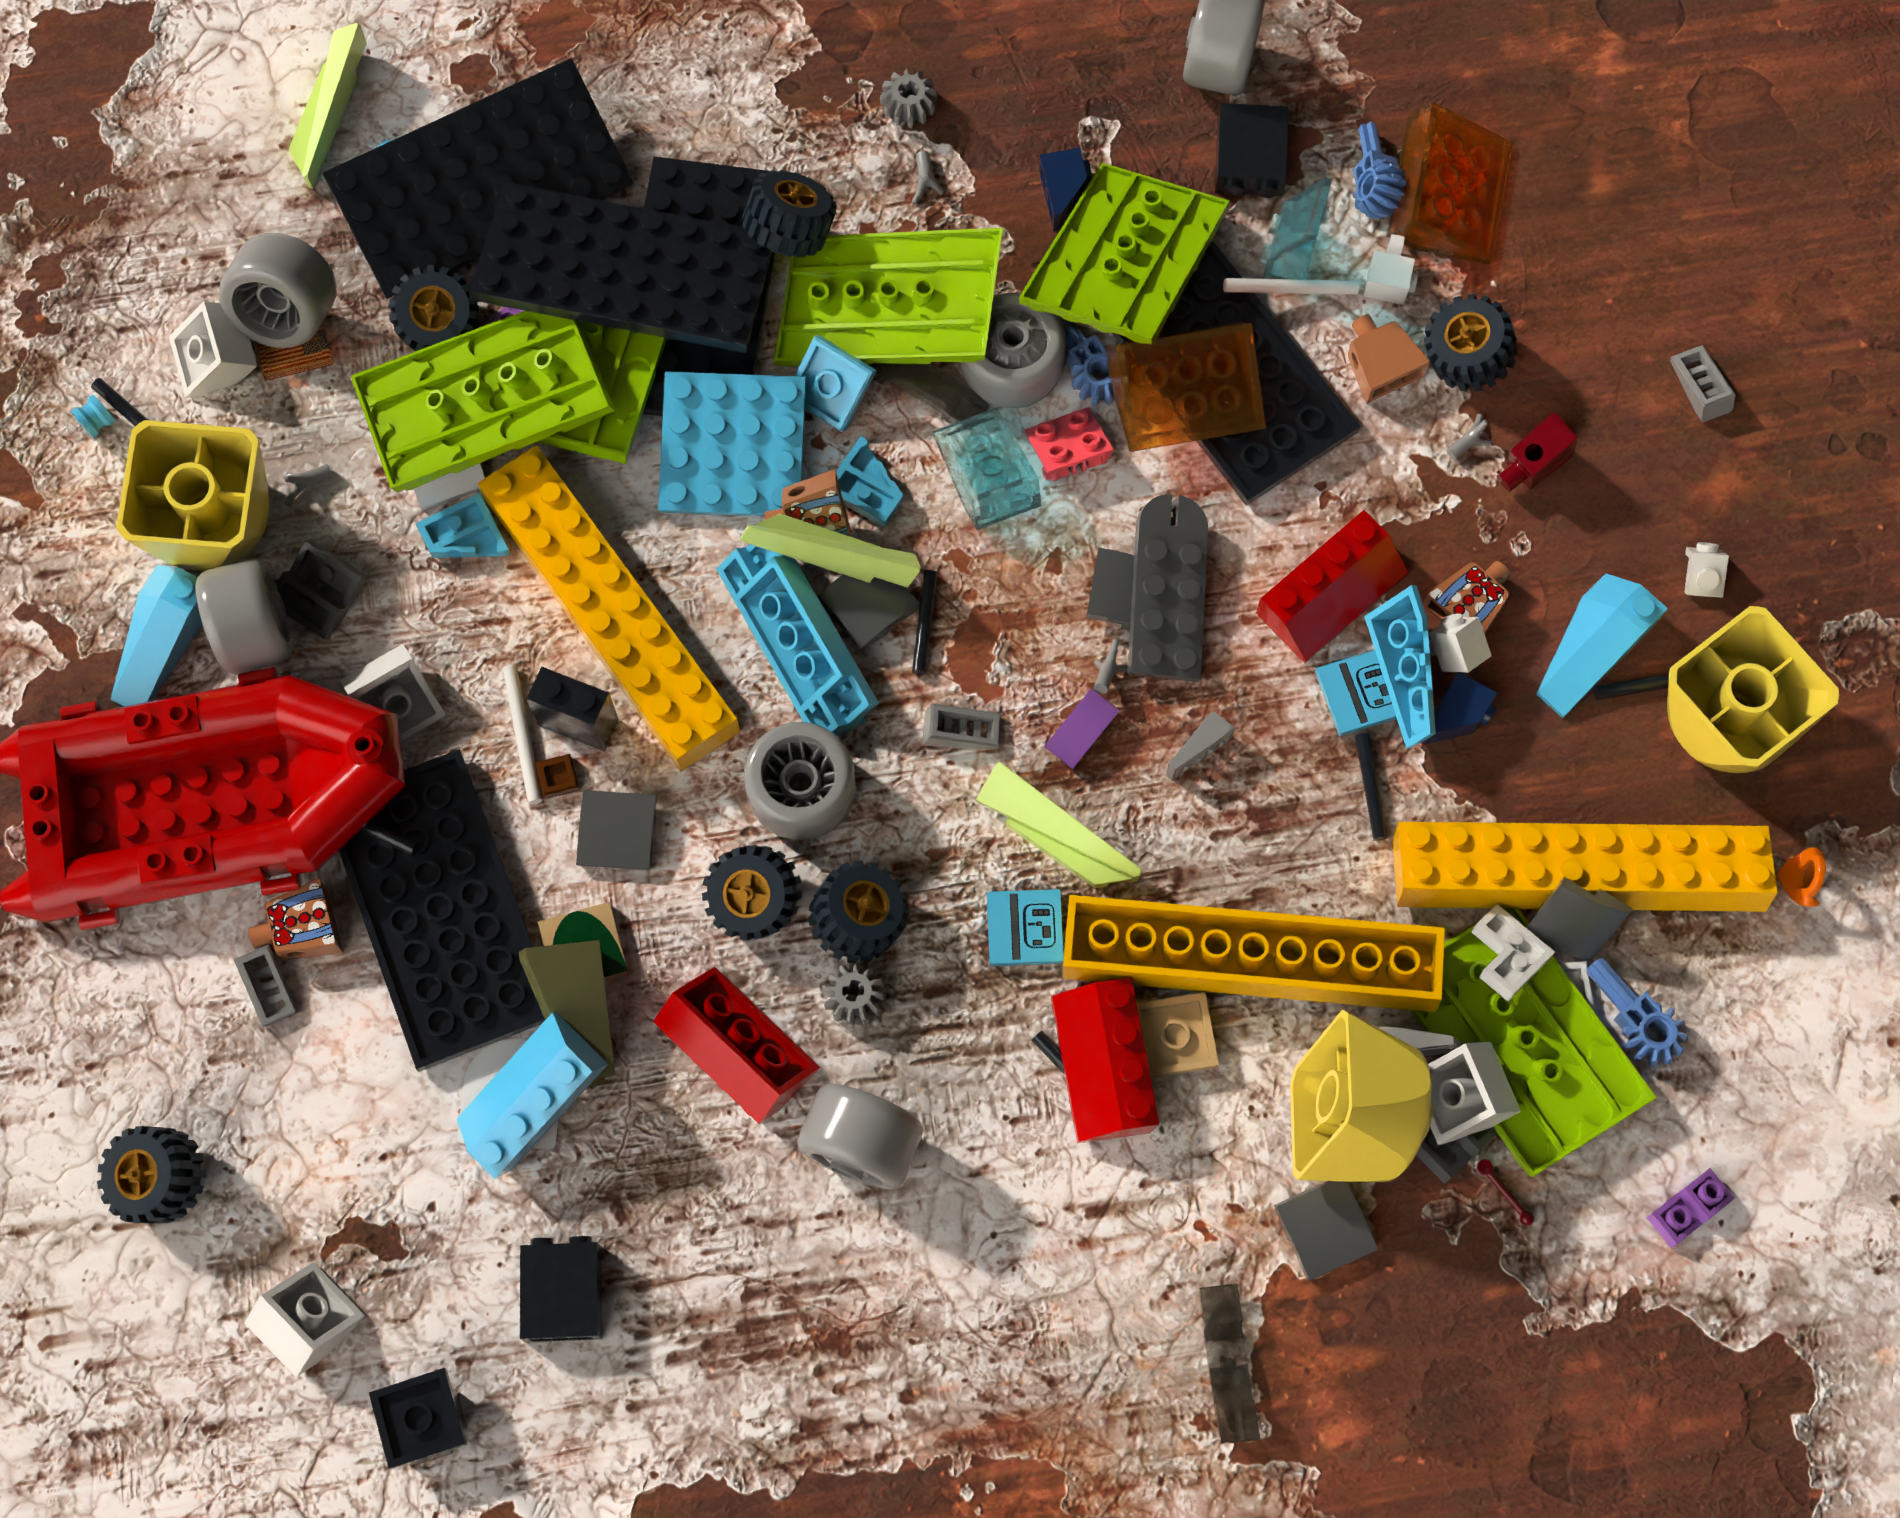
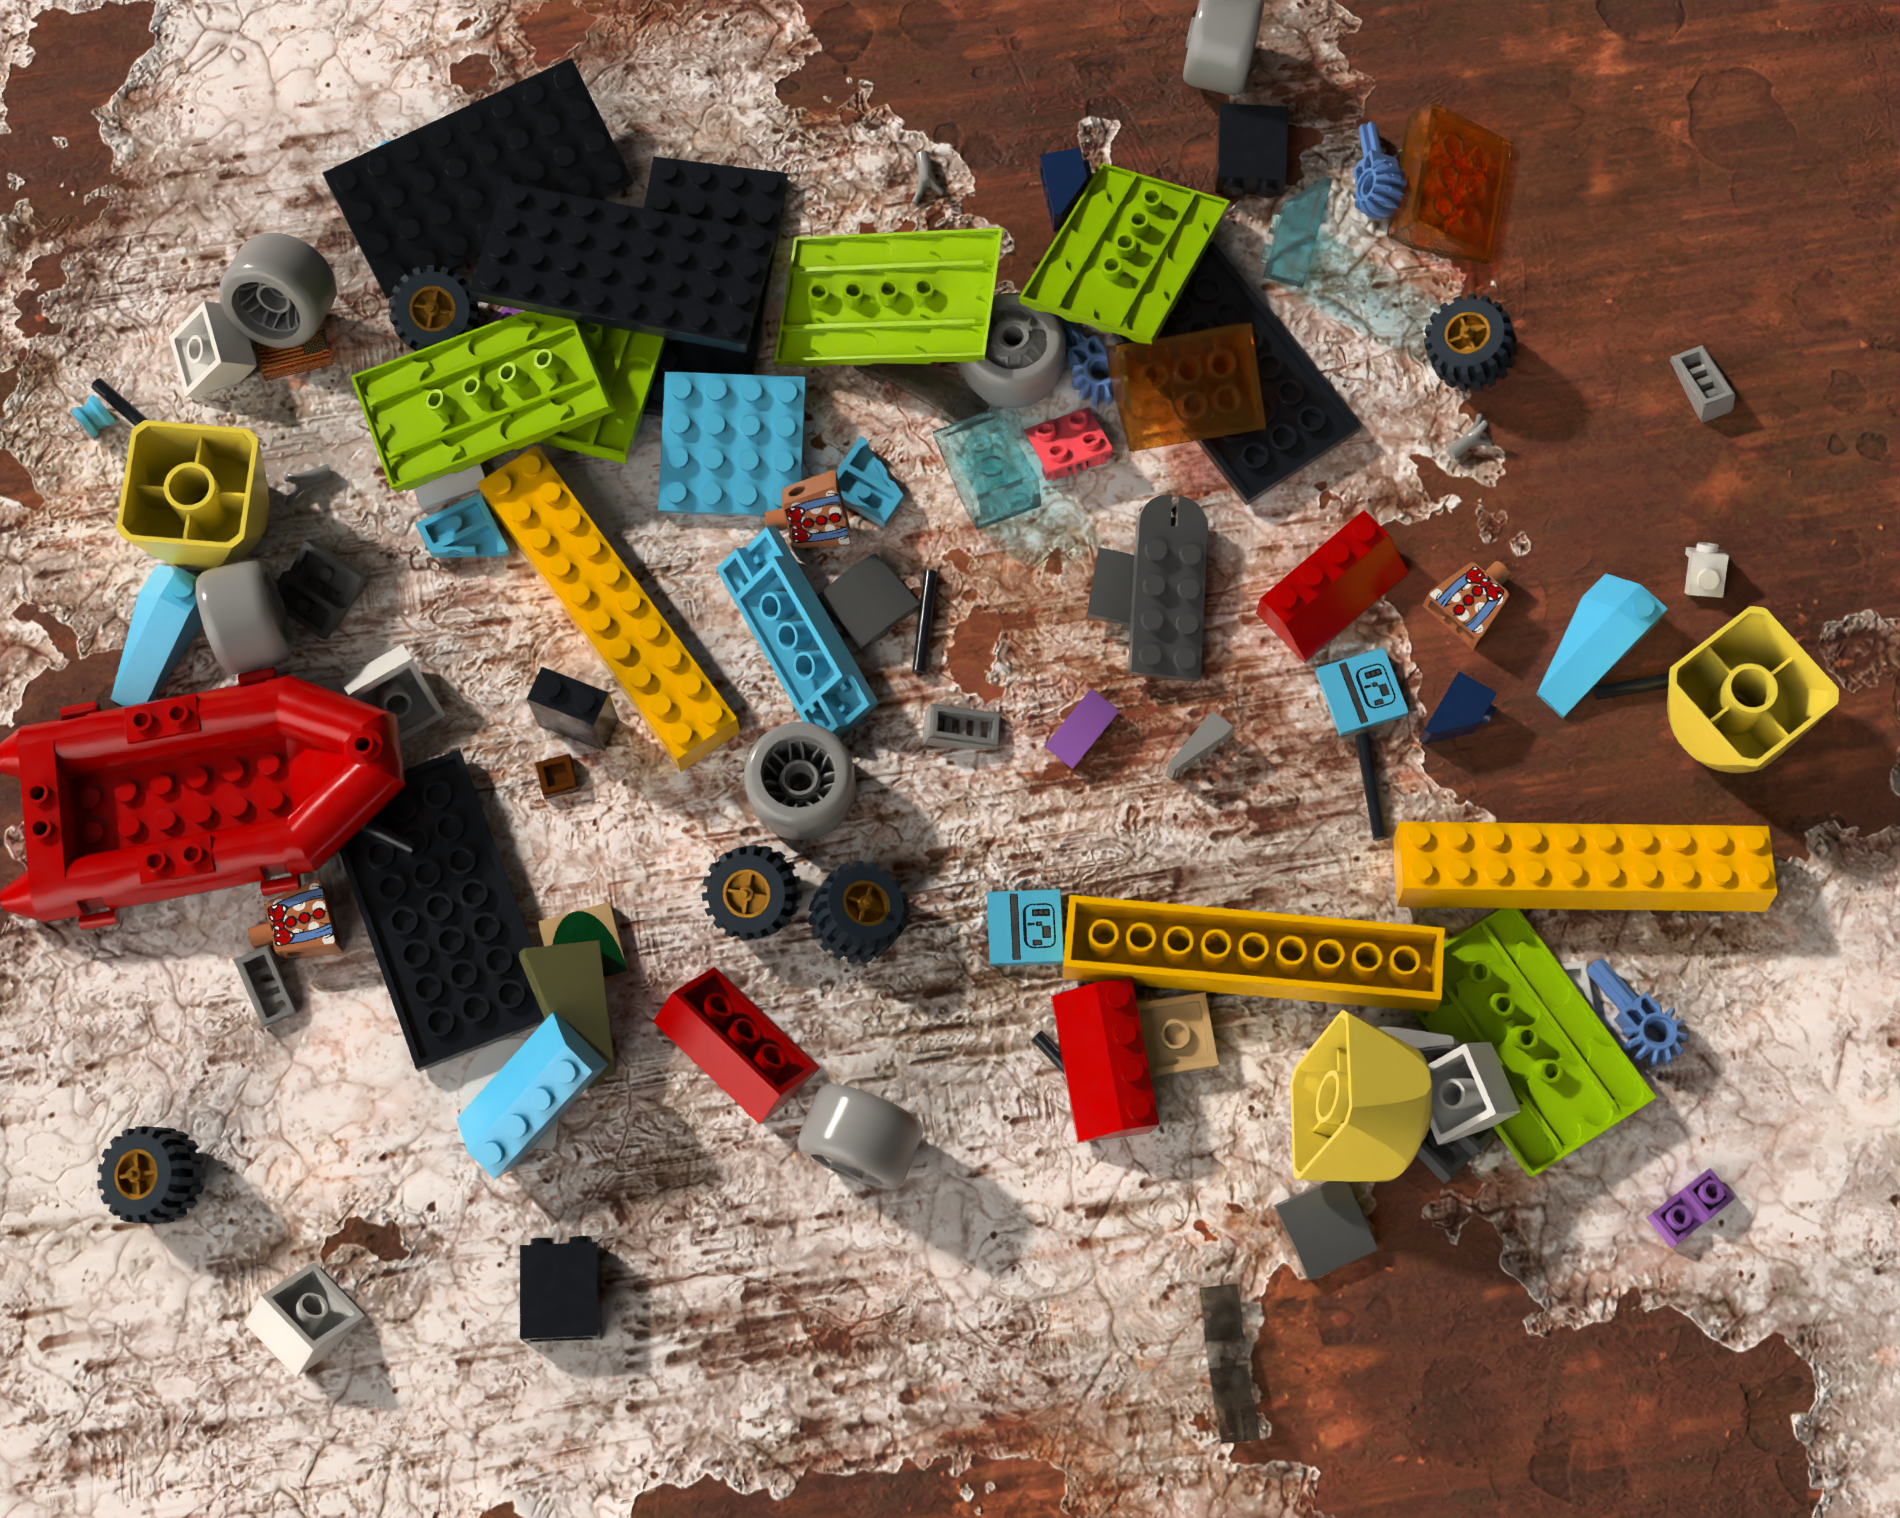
yellowish green wedge [289,23,367,189] -> none
black panel [369,1368,467,1470] -> none
white bar [503,665,543,804] -> none
dark grey slope [576,790,657,870] -> none
yellowish green wedge [740,513,921,588] -> none
black wheel [742,170,837,257] -> none
medium azure tile [795,335,877,432] -> none
light grey gear [822,962,886,1027] -> none
light grey gear [880,68,937,129] -> none
yellowish green wedge [976,762,1142,888] -> none
light grey bar [1094,639,1128,694] -> none
white bar [1223,278,1359,295] -> none
nougat torso [1348,314,1430,404] -> none
white brick [1363,234,1419,305] -> none
medium azure wedge [1364,585,1436,748] -> none
white brick [1429,614,1492,673] -> none
white plate [1471,904,1555,1002] -> none
dark red hinge [1477,1159,1535,1226] -> none
dark red torso [1497,412,1578,492] -> none
dark grey slope [1526,877,1632,960] -> none
orange piece [1776,847,1826,907] -> none

